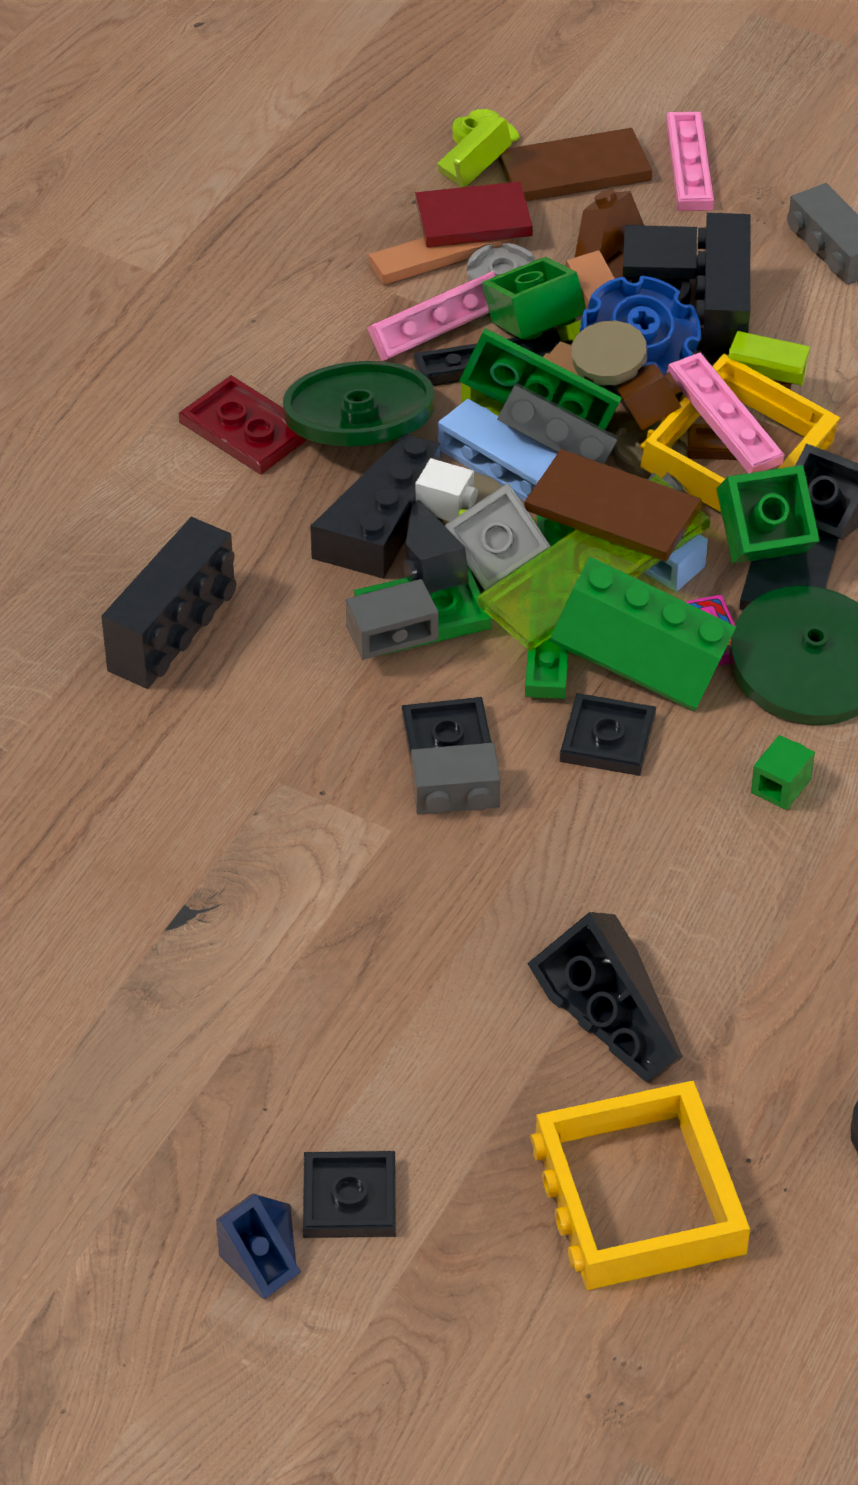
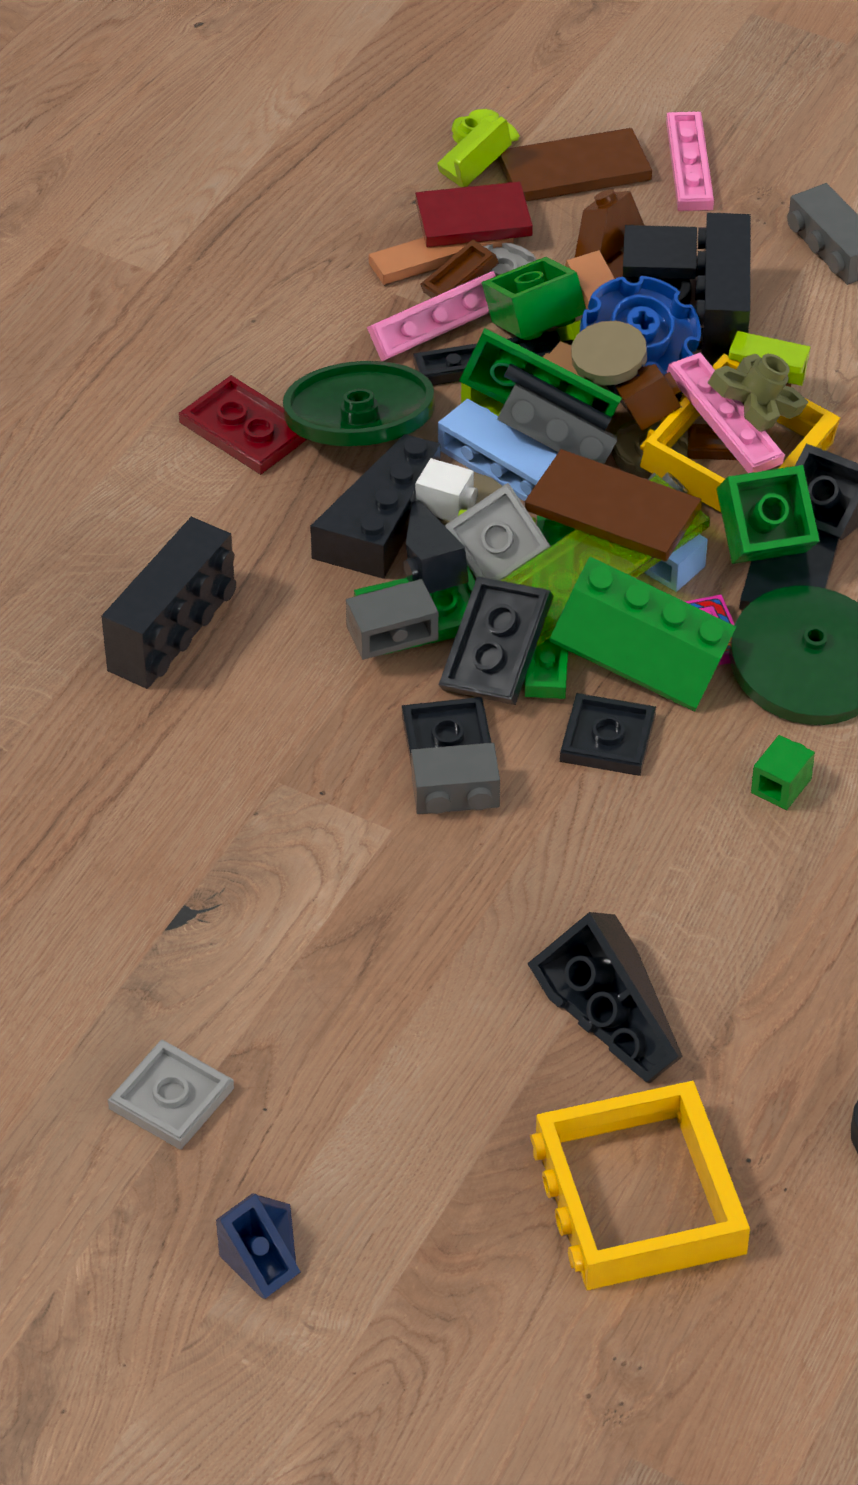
black tile [303,1151,396,1238] -> none
none -> light grey tile [108,1039,234,1150]
none -> reddish brown tile [420,240,499,298]
none -> black tile [438,576,554,705]
none -> black bar [503,363,612,431]
none -> olive plant [708,354,808,432]

